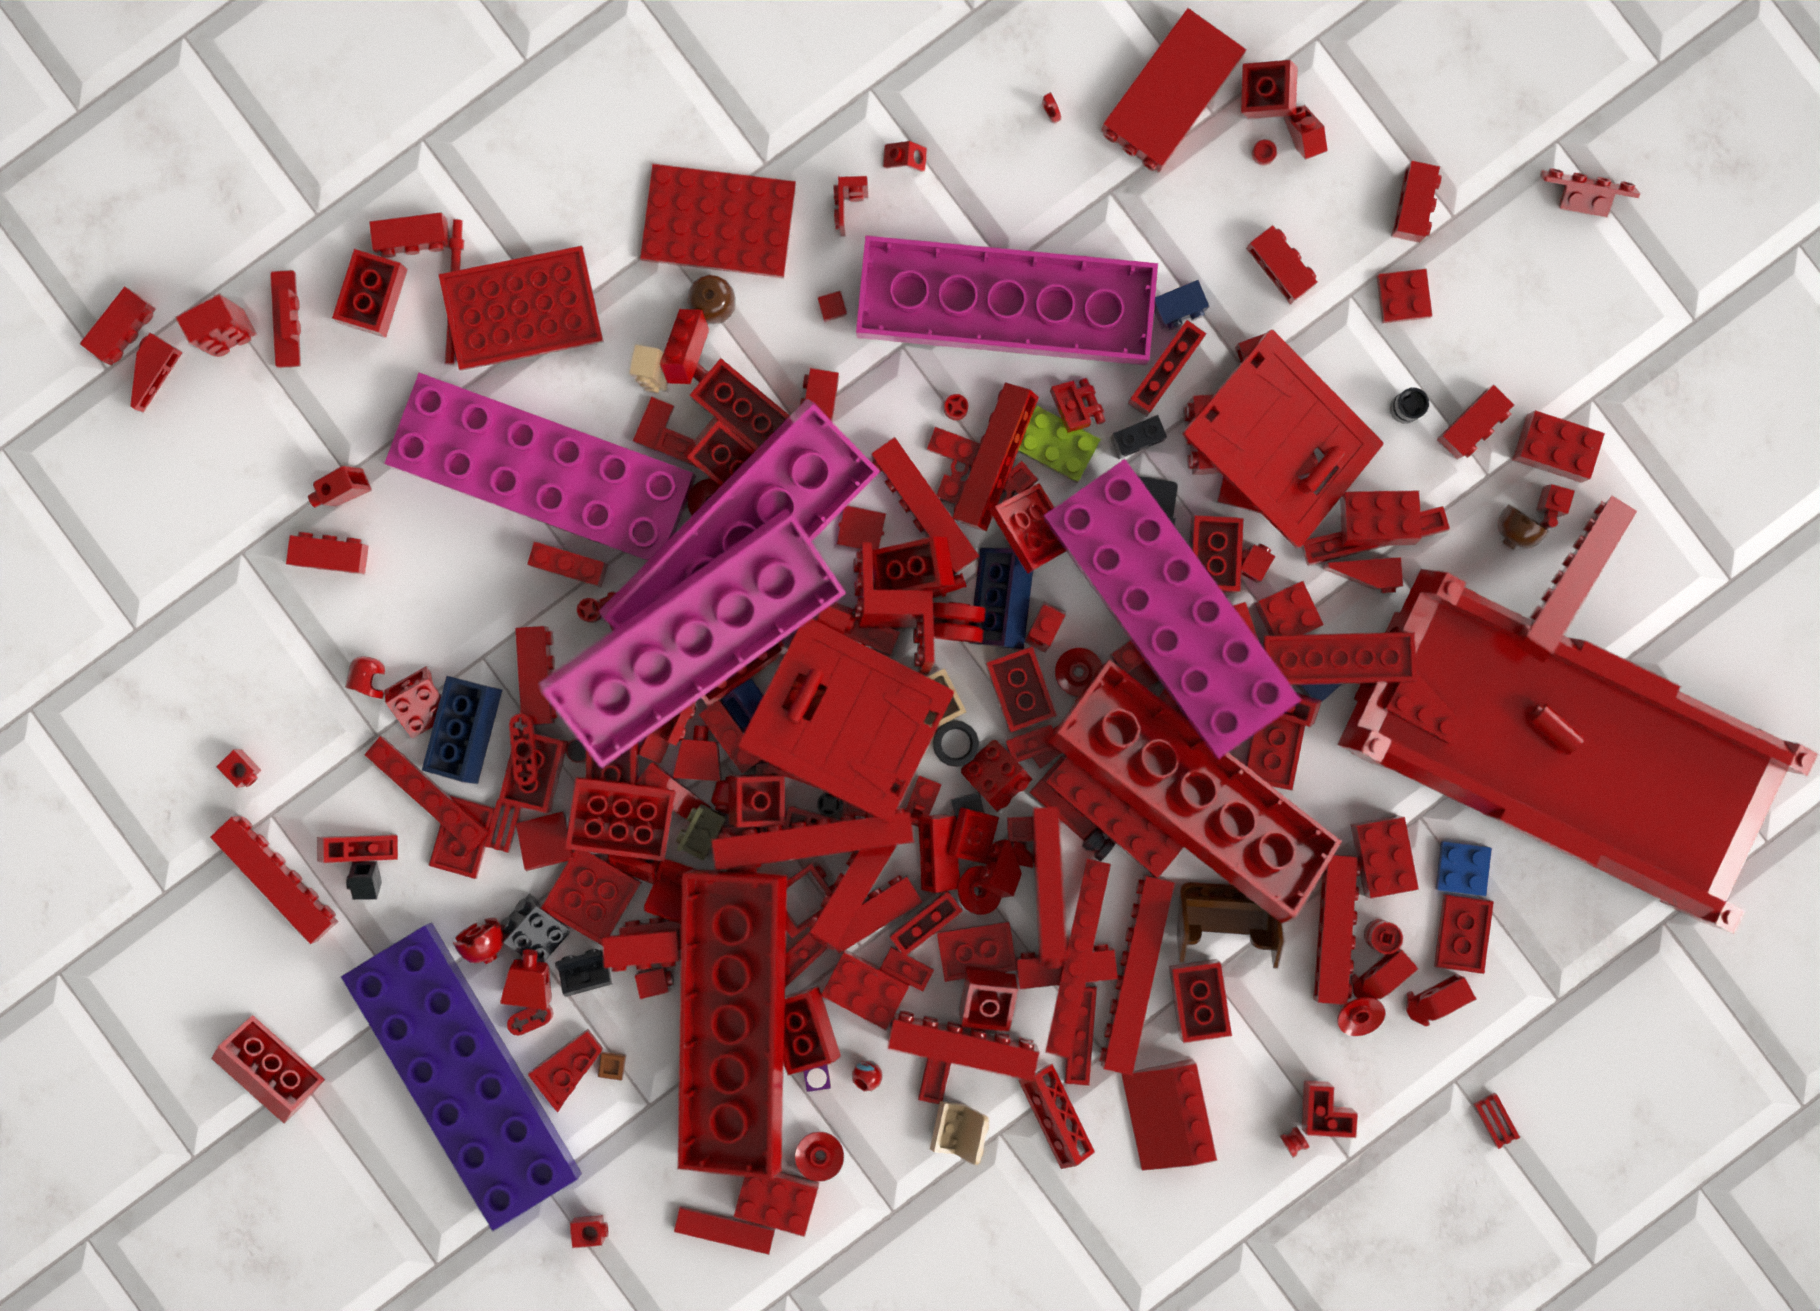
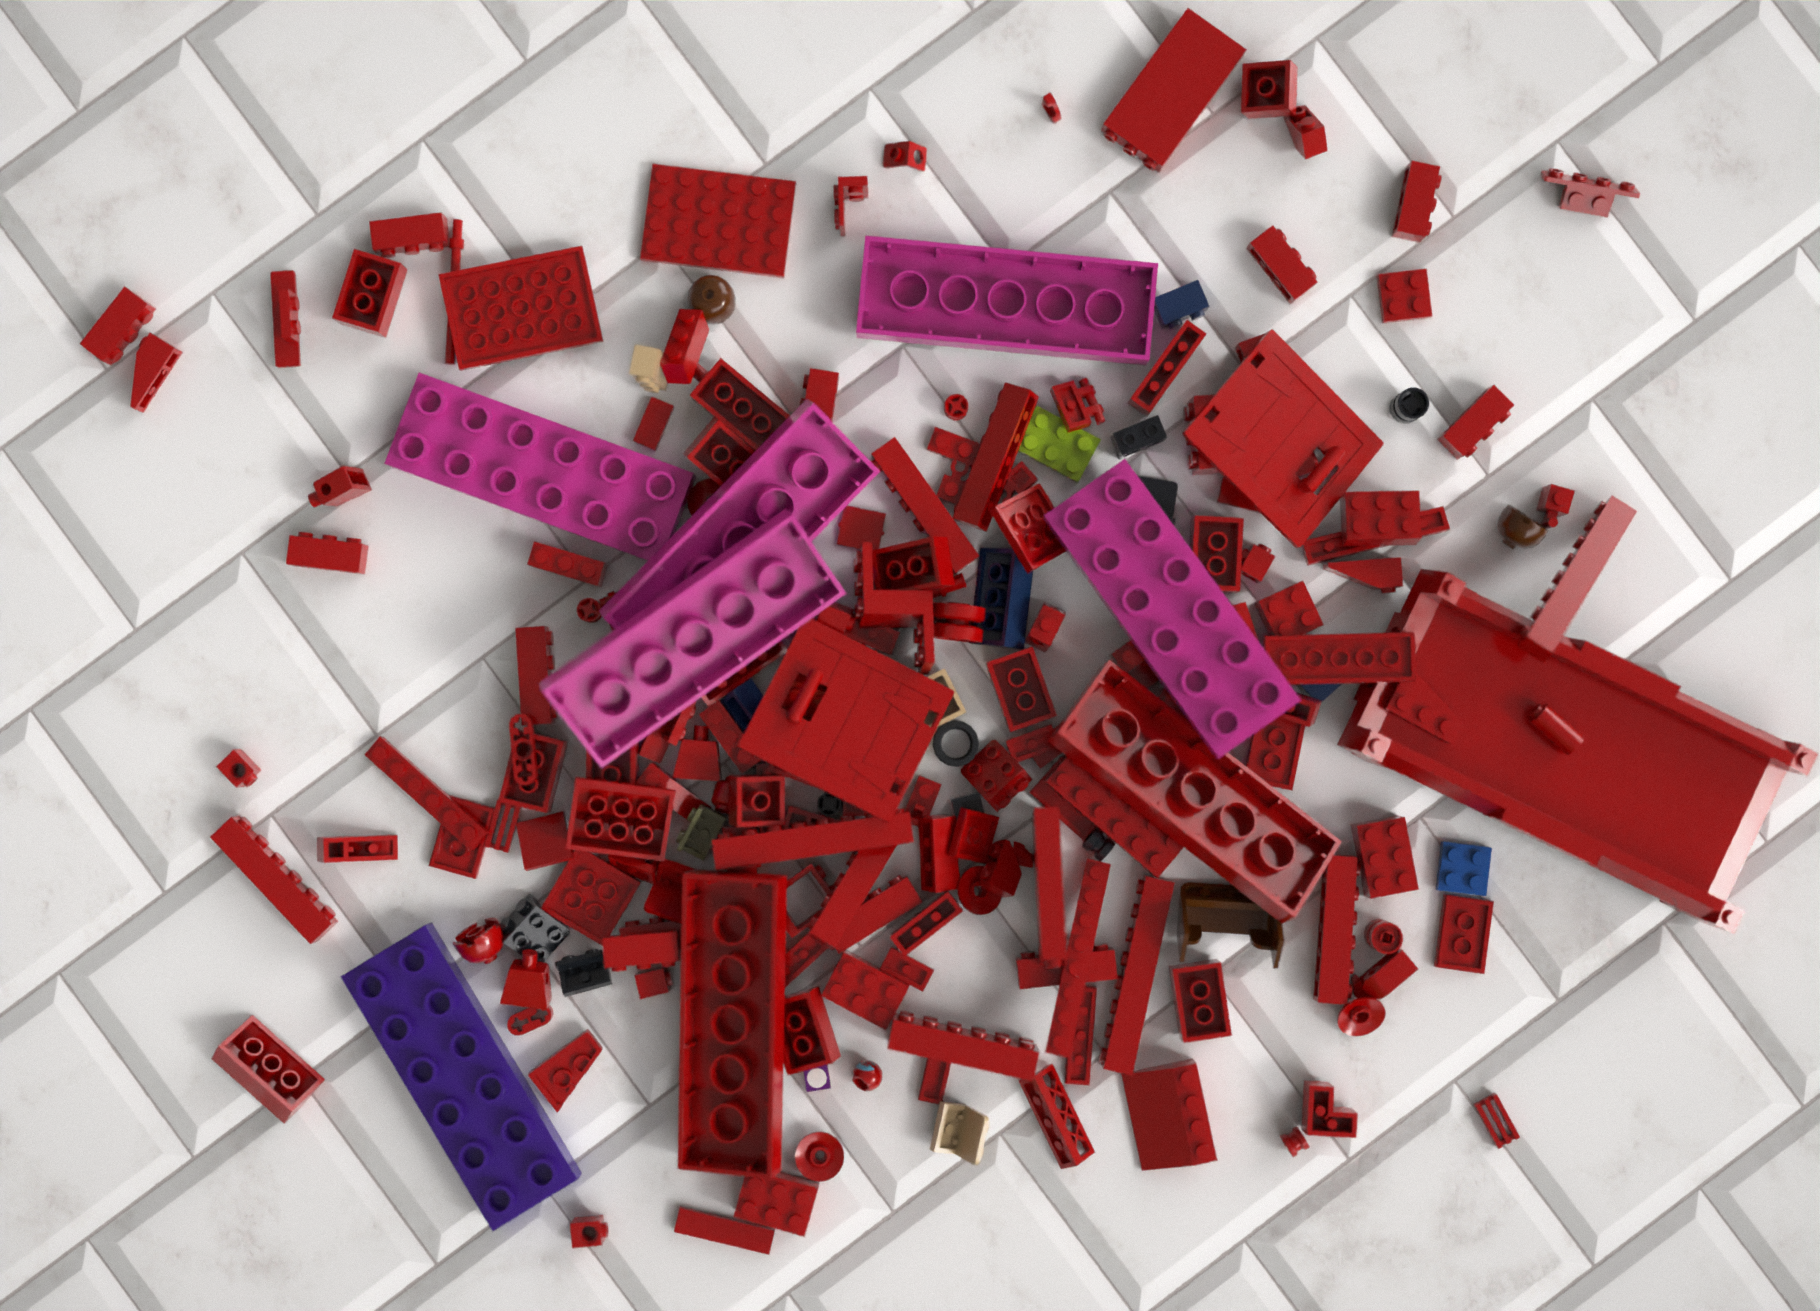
red brick [175,294,257,357] -> none
red helmet [345,656,385,699] -> none
black brick [346,861,382,900] -> none
red bracket [384,666,441,738] -> none
dark blue slope [421,676,503,784] -> none
black tile [566,738,586,763] -> none
dark orange tile [598,1052,626,1081] -> none
red plate [655,427,700,469] -> none
red tile [817,291,847,322] -> none
red plate [937,921,1017,982] -> none
red brick [959,969,1018,1032] -> none
red plate [1007,816,1033,842] -> none
red dish [1055,648,1102,696] -> none
red tile [1252,139,1277,165] -> none
red piece [1406,973,1477,1027] -> none
red brick [1512,410,1605,483] -> none

